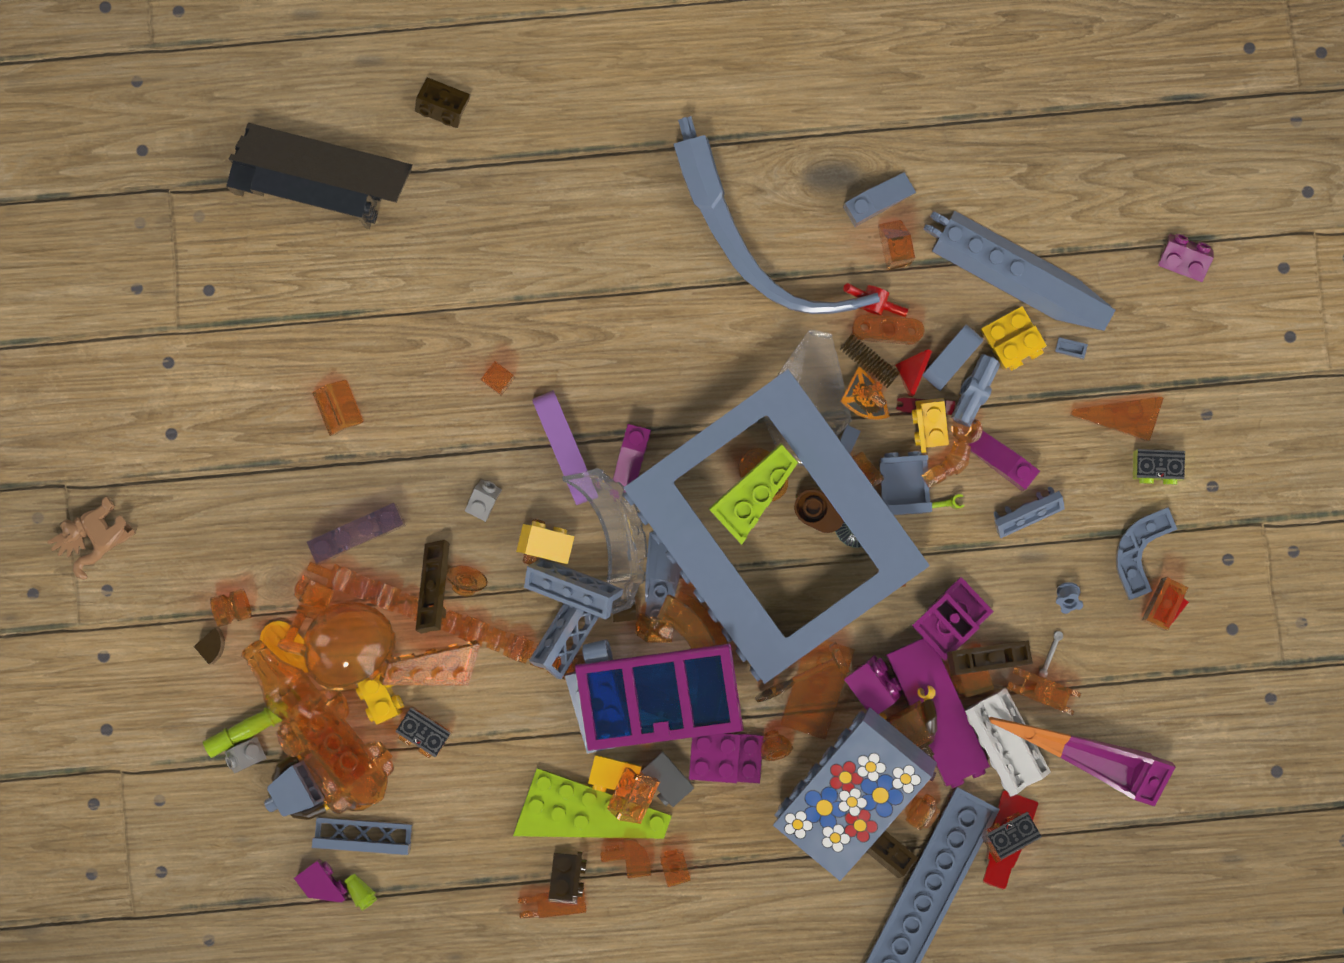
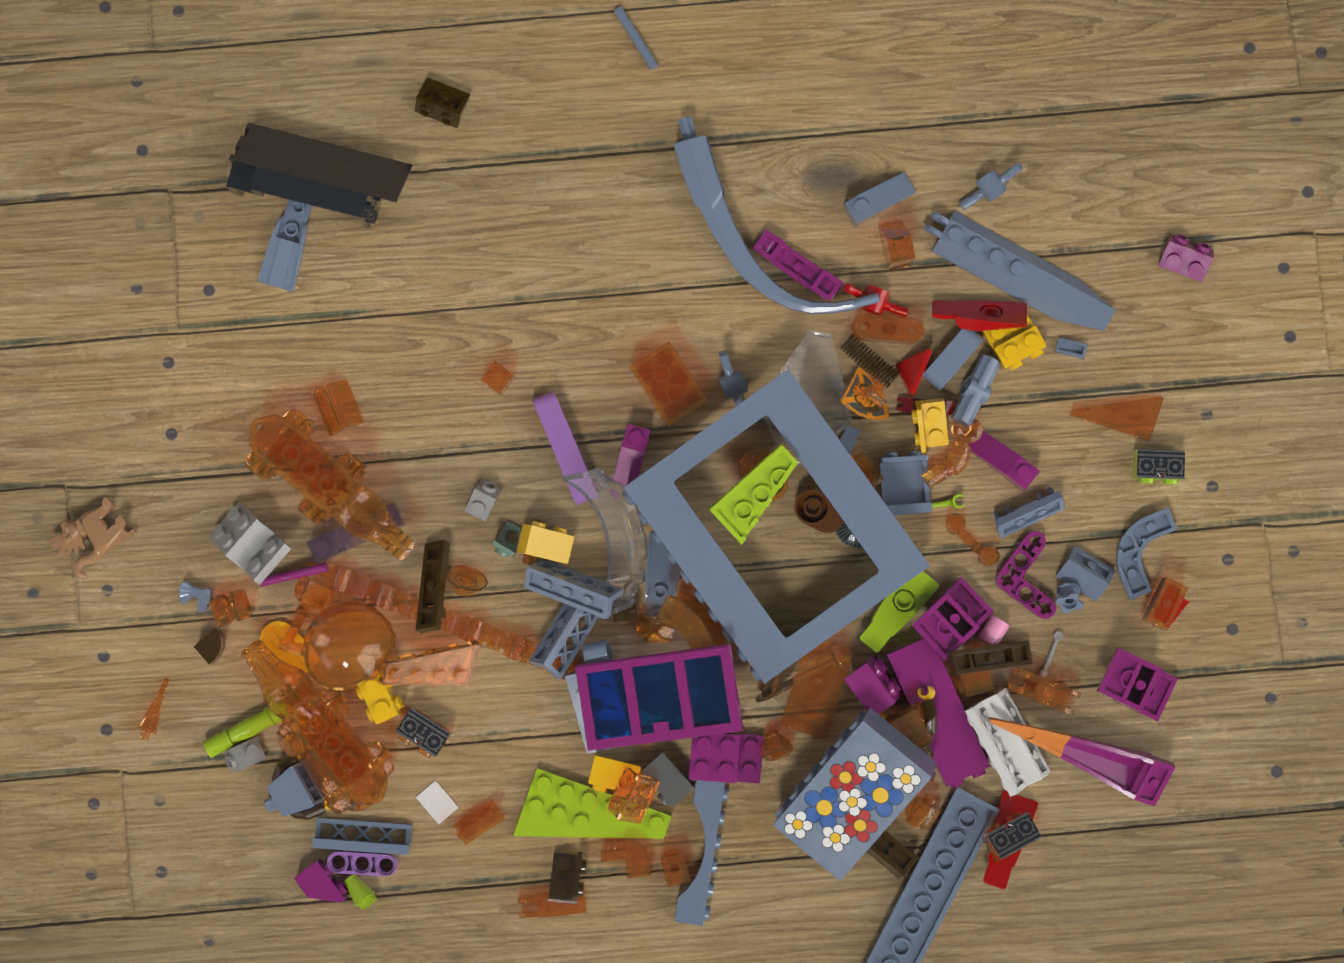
none -> clear orange piece [138,678,169,742]
none -> sand blue piece [179,581,212,613]
none -> light grey bracket [209,501,291,585]
none -> clear orange animal [245,409,415,561]
none -> sand blue piece [258,200,312,291]
none -> magenta bar [260,562,329,587]
none -> medium lavender beam [327,850,399,876]
none -> white sticker [416,780,459,825]
none -> clear orange hinge [453,799,505,845]
none -> sand green bracket [492,521,522,559]
none -> sand blue bar [614,6,659,70]
none -> clear orange brick [629,341,708,428]
none -> sand blue arch [674,780,729,926]
none -> sand blue piece [718,351,748,406]
none -> magenta slope [753,229,843,302]
none -> lime piece [859,571,939,653]
none -> red piece [932,300,1027,331]
none -> clear orange bar [945,513,1000,567]
none -> sand blue piece [959,162,1023,210]
none -> bright pink piece [978,615,1010,646]
none -> magenta beam [995,531,1056,619]
none -> sand blue panel [1056,546,1115,601]
none -> magenta bracket [1097,648,1178,722]

